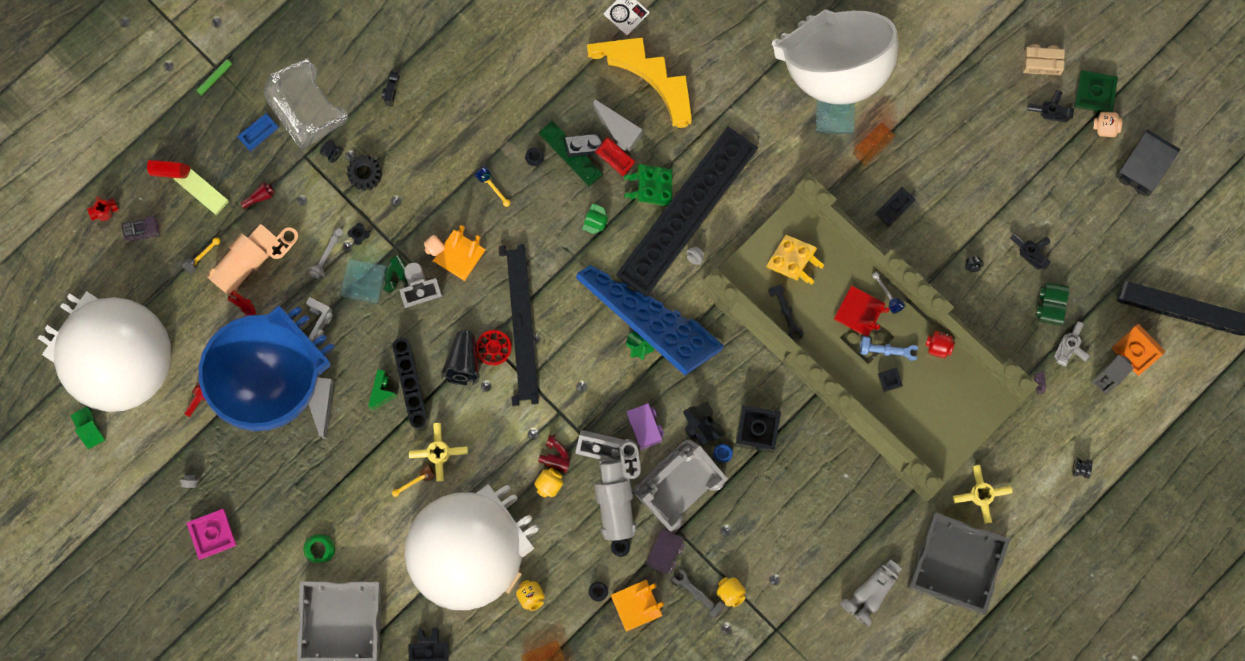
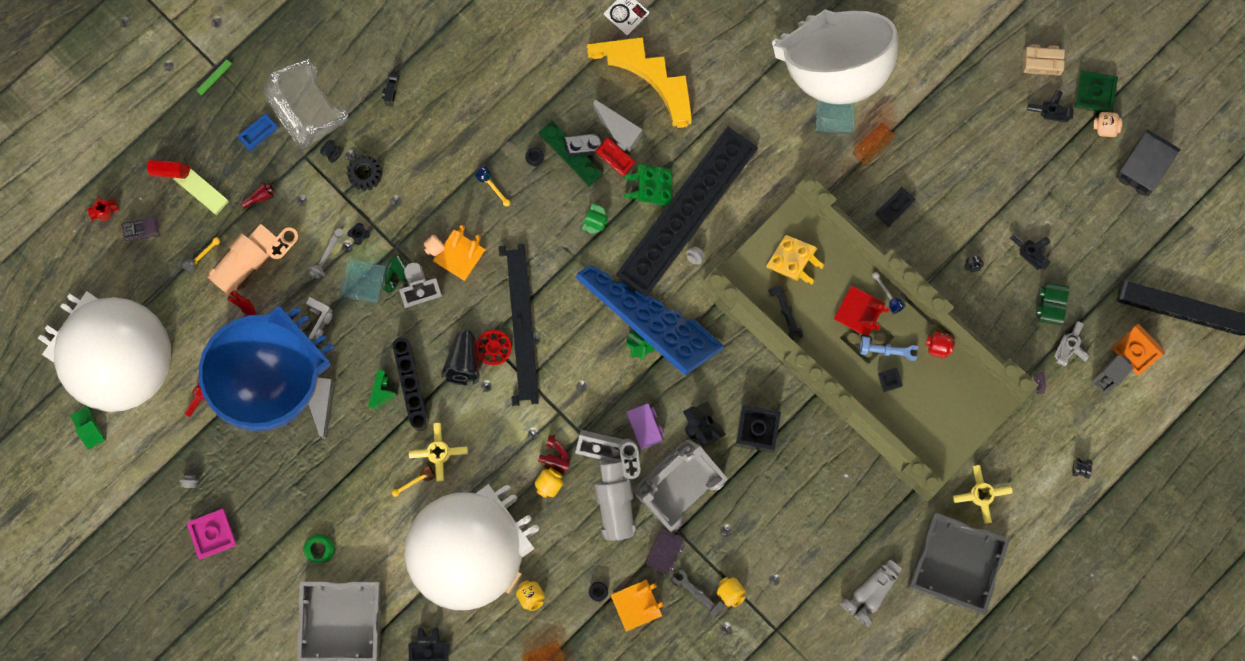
black plate [611,539,630,557] -> none
blue plate [713,444,733,463] -> none

